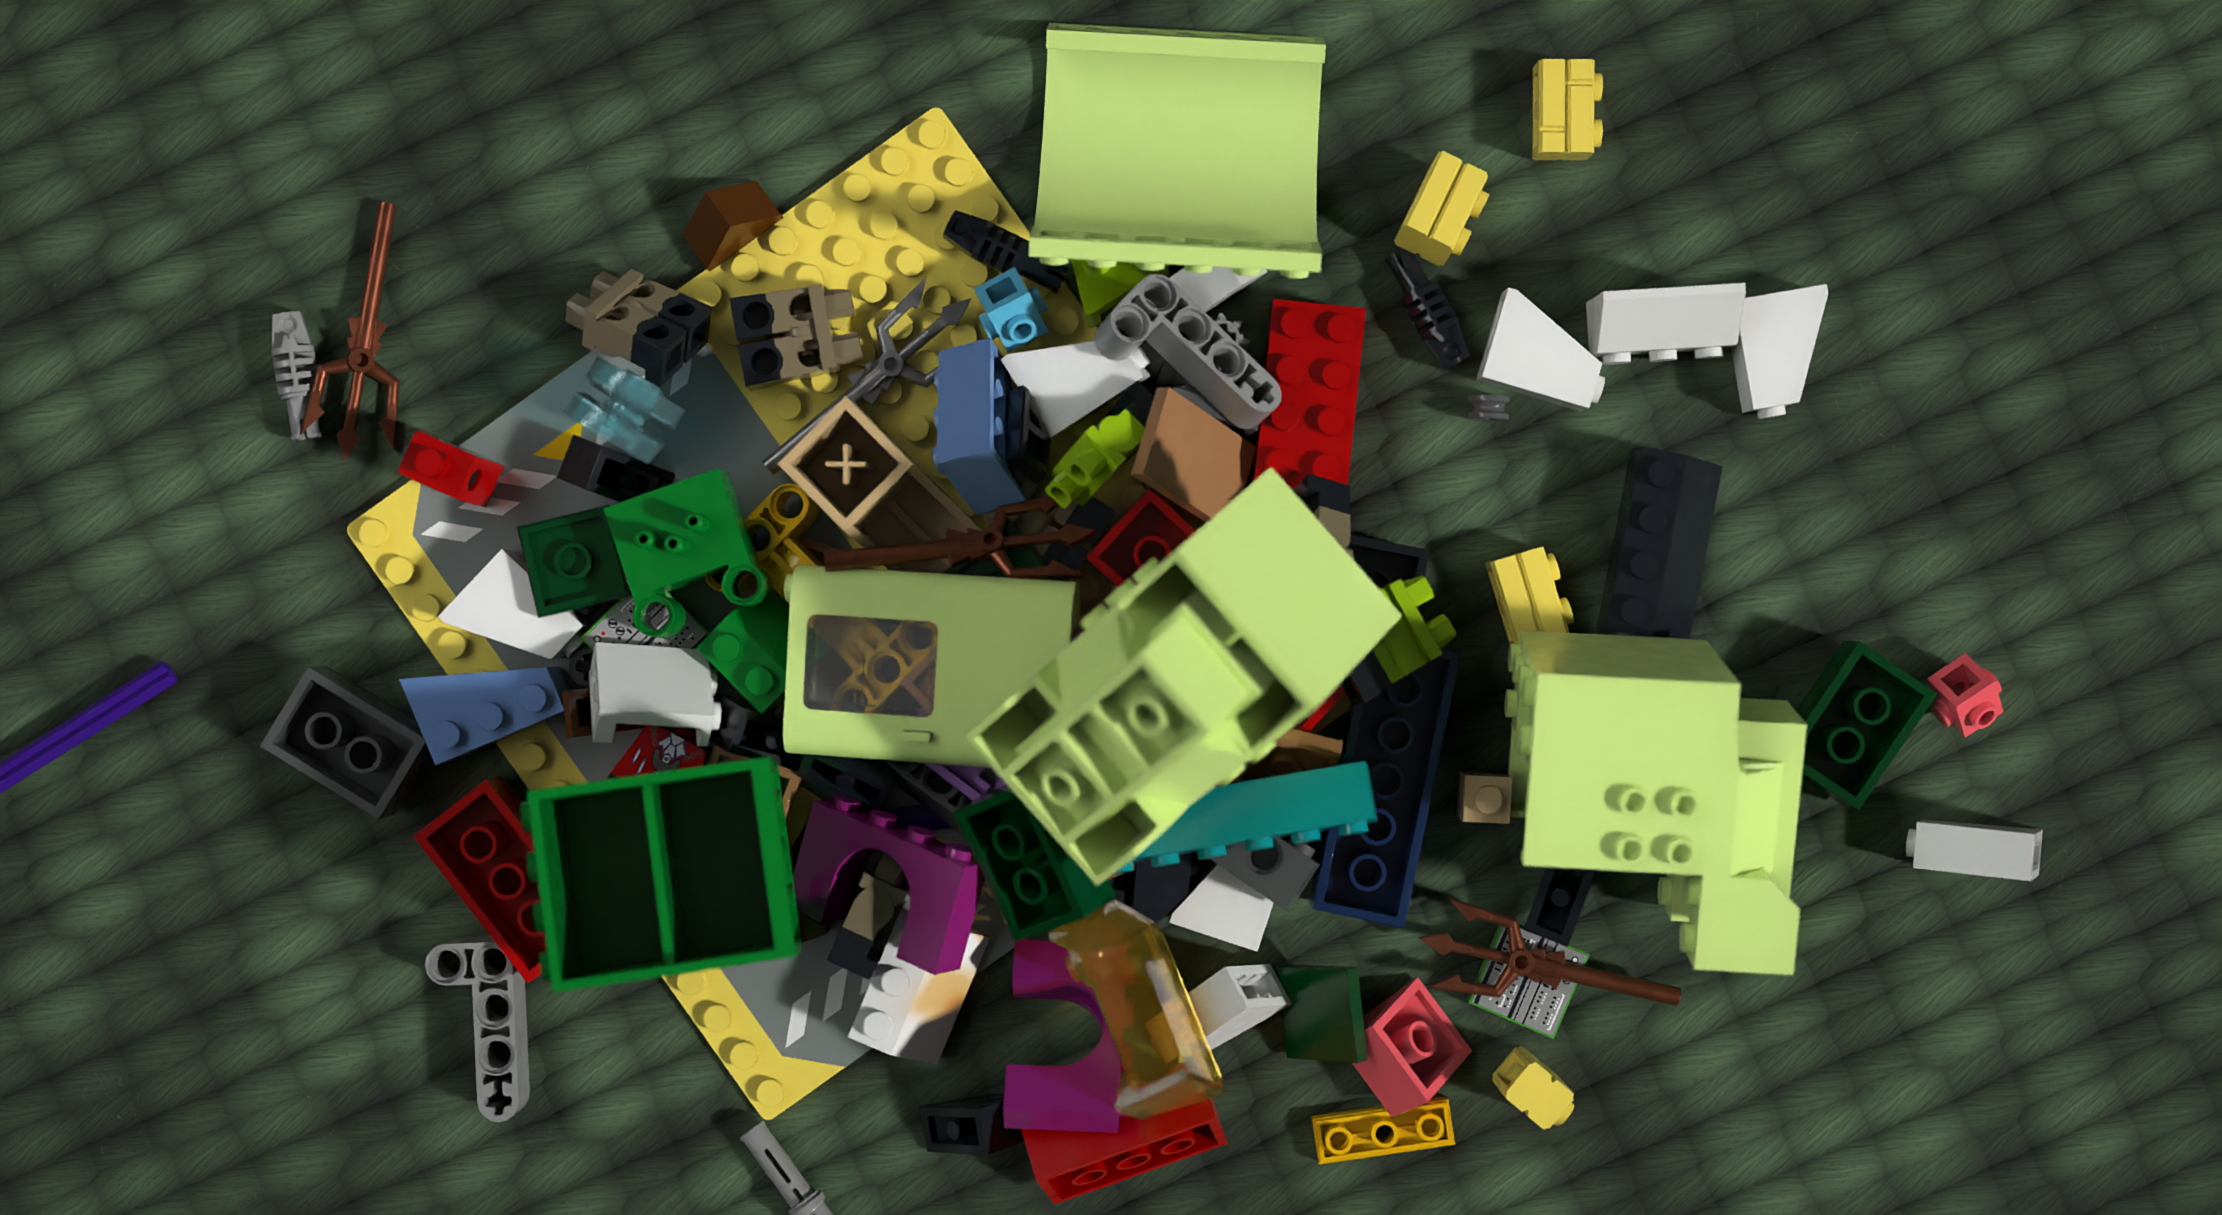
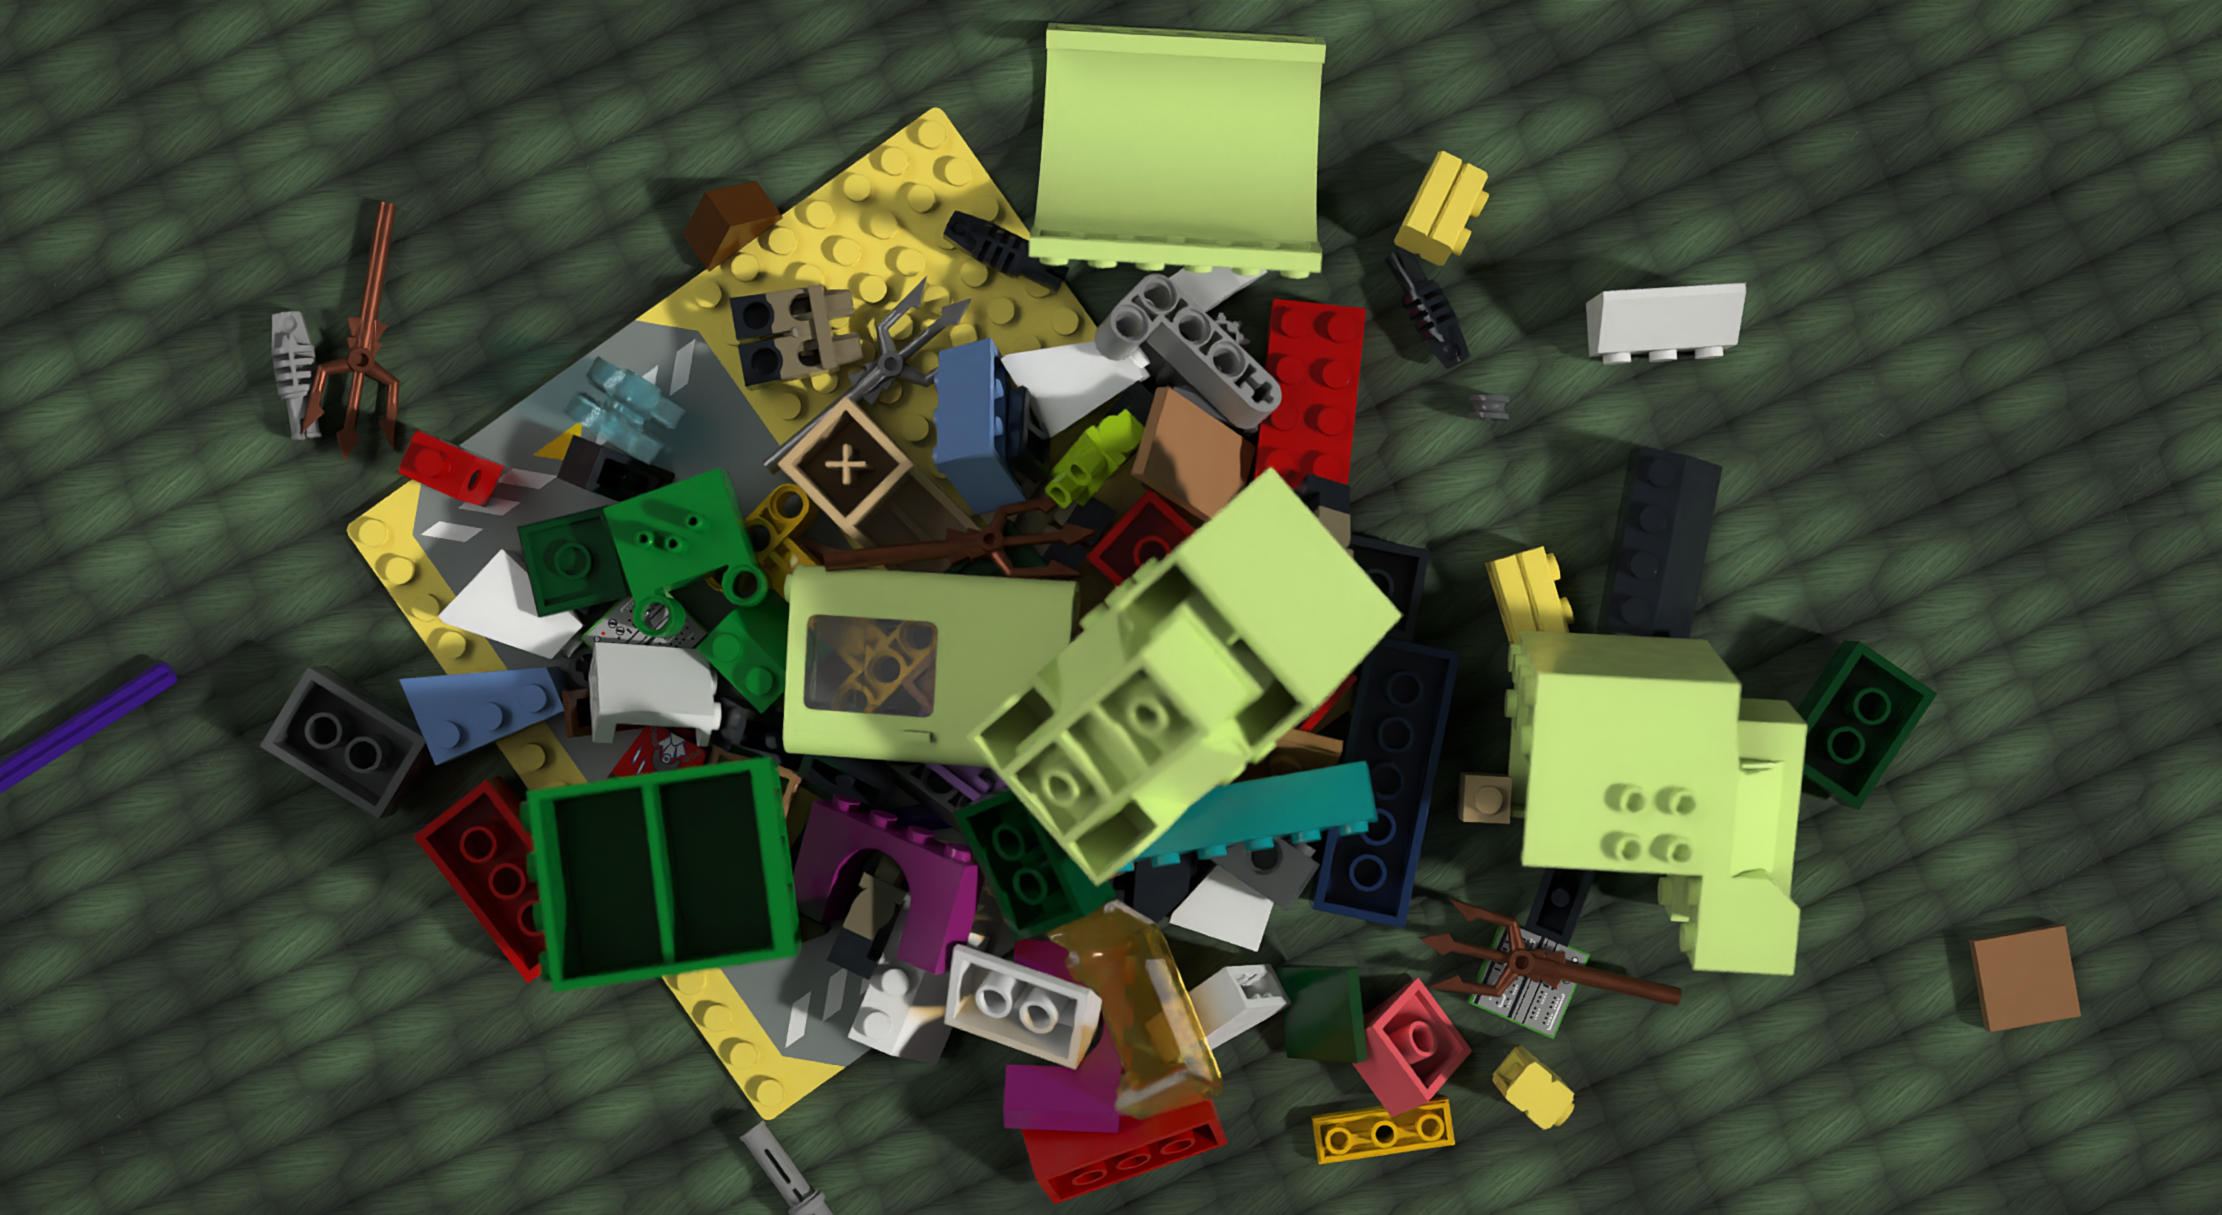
light grey beam [425,936,530,1122] -> none
hips [566,269,712,387] -> none
black slope [920,1094,1024,1155] -> none
medium azure brick [974,267,1049,353] -> none
lime wing [1071,259,1170,329] -> none
lime hips [1340,575,1456,706] -> none
white slope [1476,287,1605,412] -> none
light yellow brick [1532,59,1603,160] -> none
white slope [1731,284,1828,419] -> none
white slope [1906,820,2043,881] -> none
coral brick [1927,653,2003,738] -> none
none -> white slope [944,944,1102,1070]
none -> medium nougat tile [1969,924,2081,1032]

